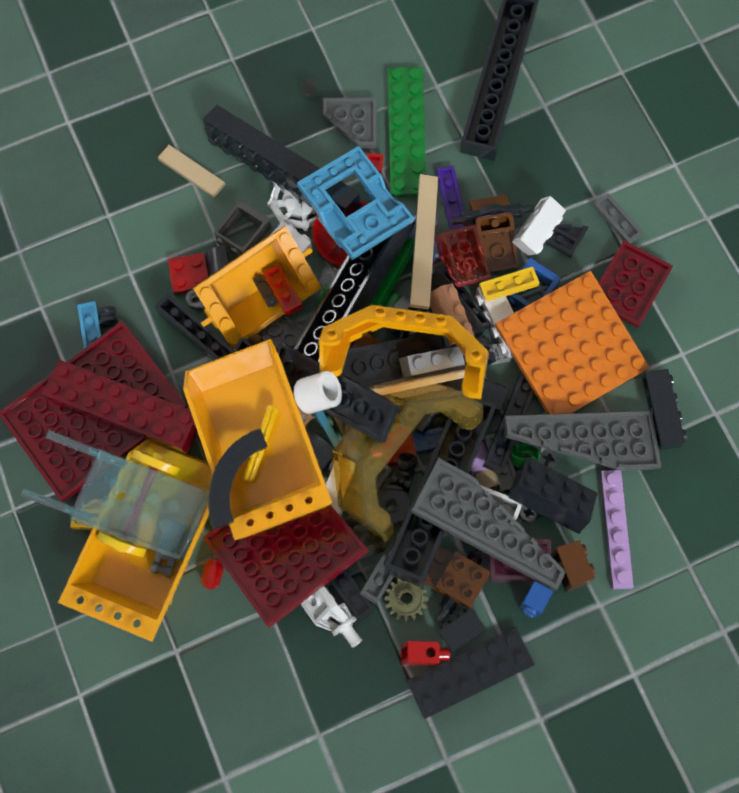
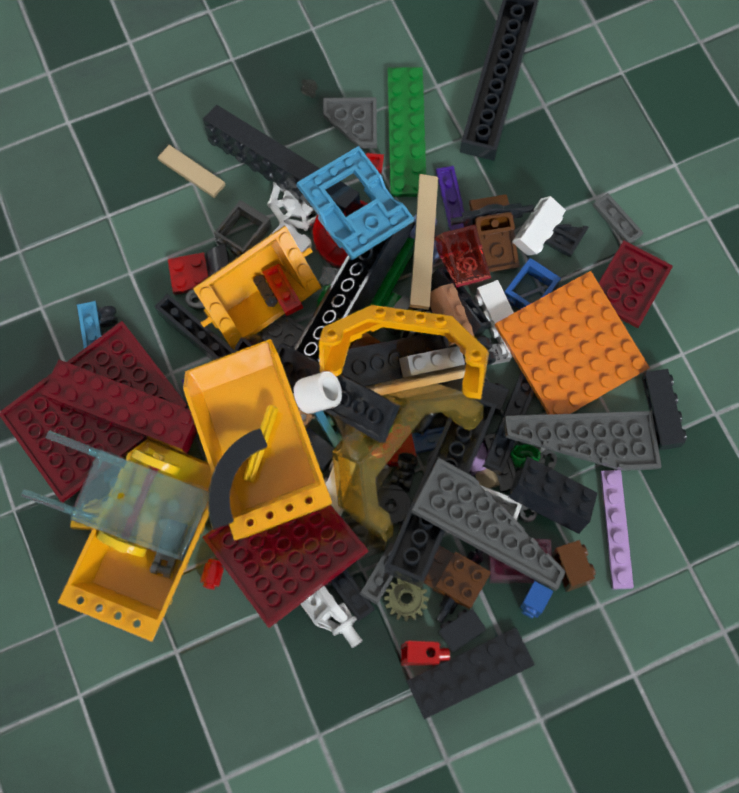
yellow plate [479,267,539,303] -> none

